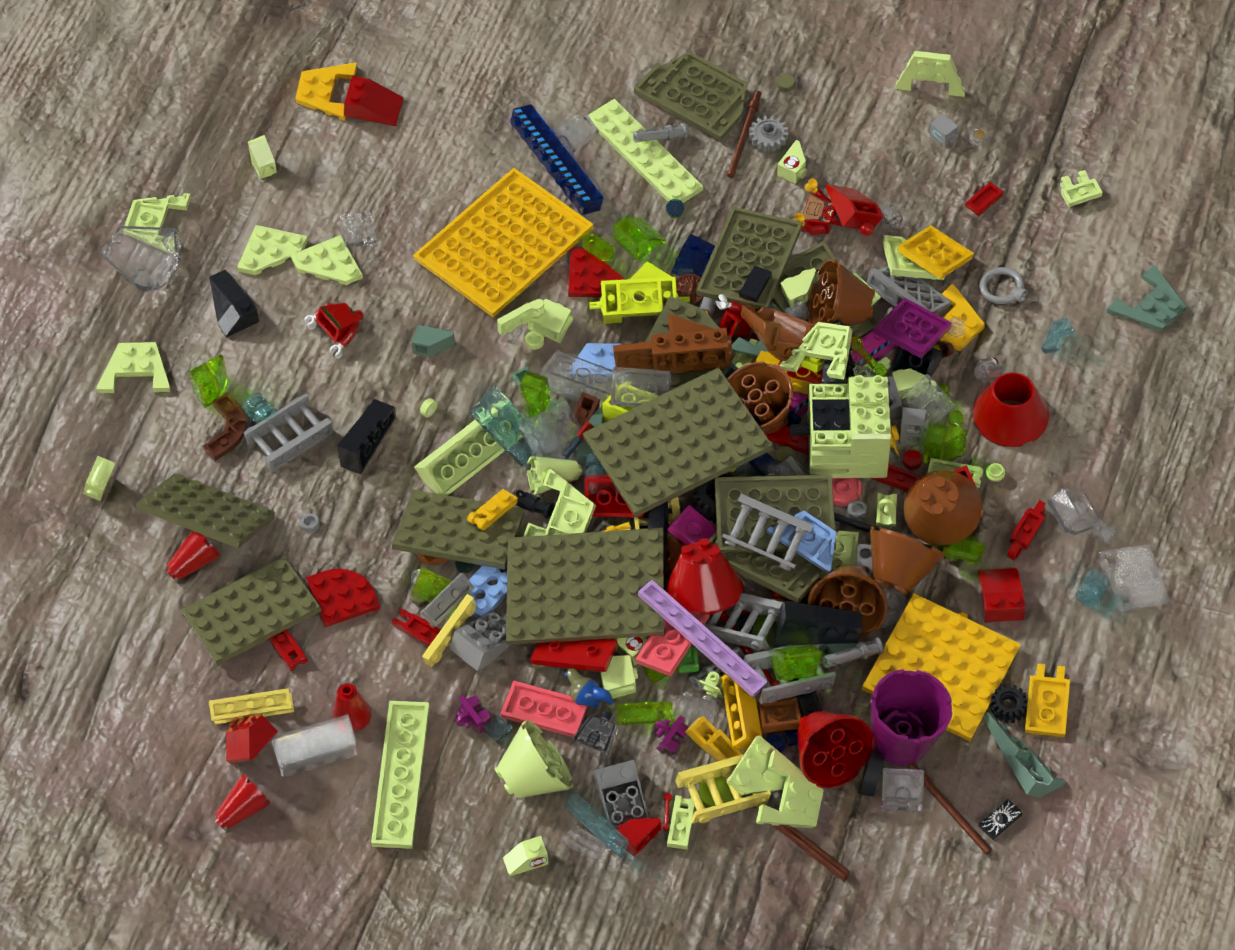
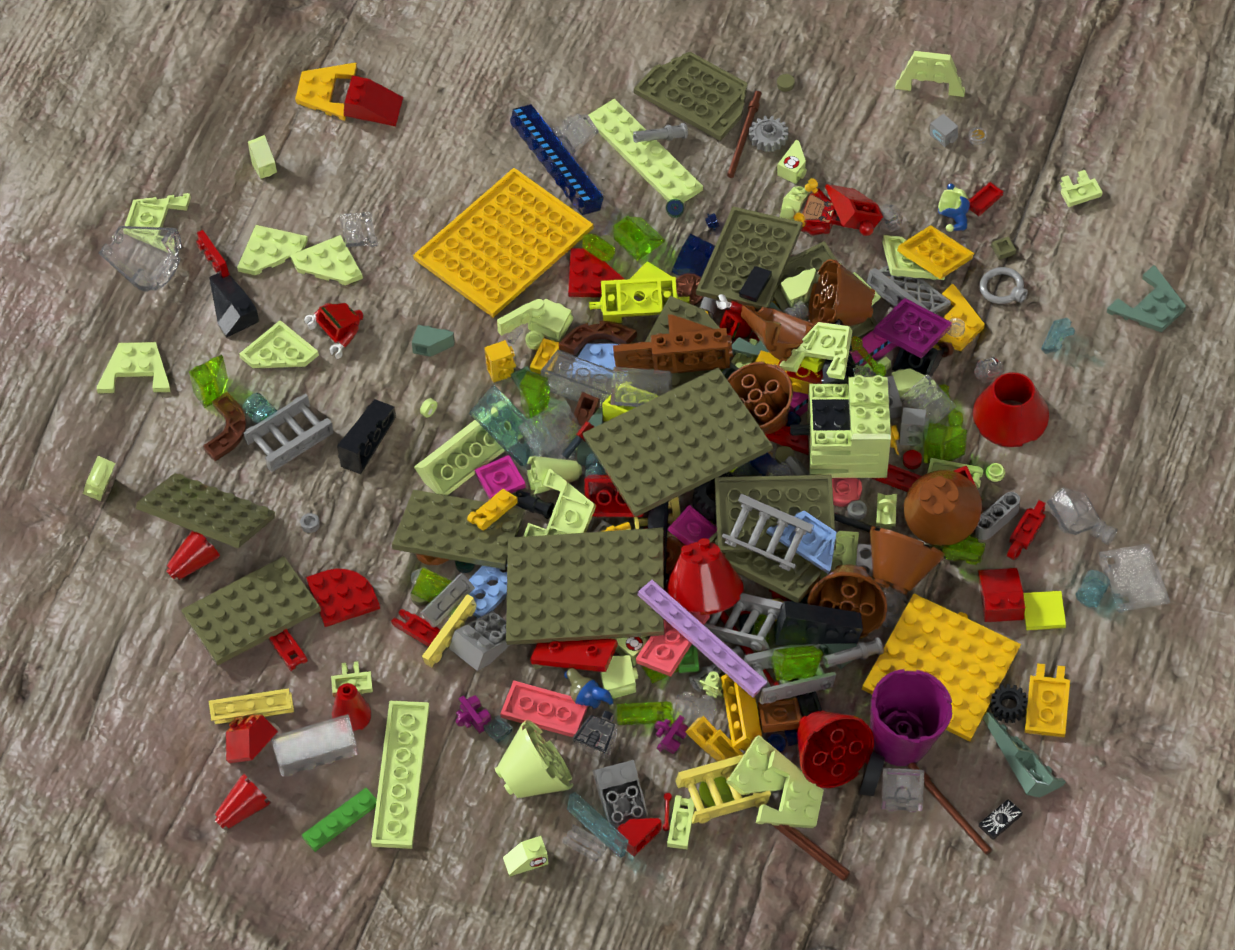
none -> red plate [196,230,229,278]
none -> yellowish green plate [239,321,319,368]
none -> bright green plate [302,788,377,852]
none -> yellowish green hinge [331,661,373,697]
none -> dark pink plate [475,455,526,499]
none -> yellow brick [484,340,516,383]
none -> yellow plate [530,338,560,376]
none -> copper plate [559,321,637,355]
none -> clear blue plate [705,213,720,230]
none -> yellowish green bracket [780,186,811,220]
none -> piece [938,183,970,232]
none -> light grey beam [975,492,1020,540]
none -> olive tile [991,236,1016,260]
none -> neon yellow tile [1023,591,1066,630]

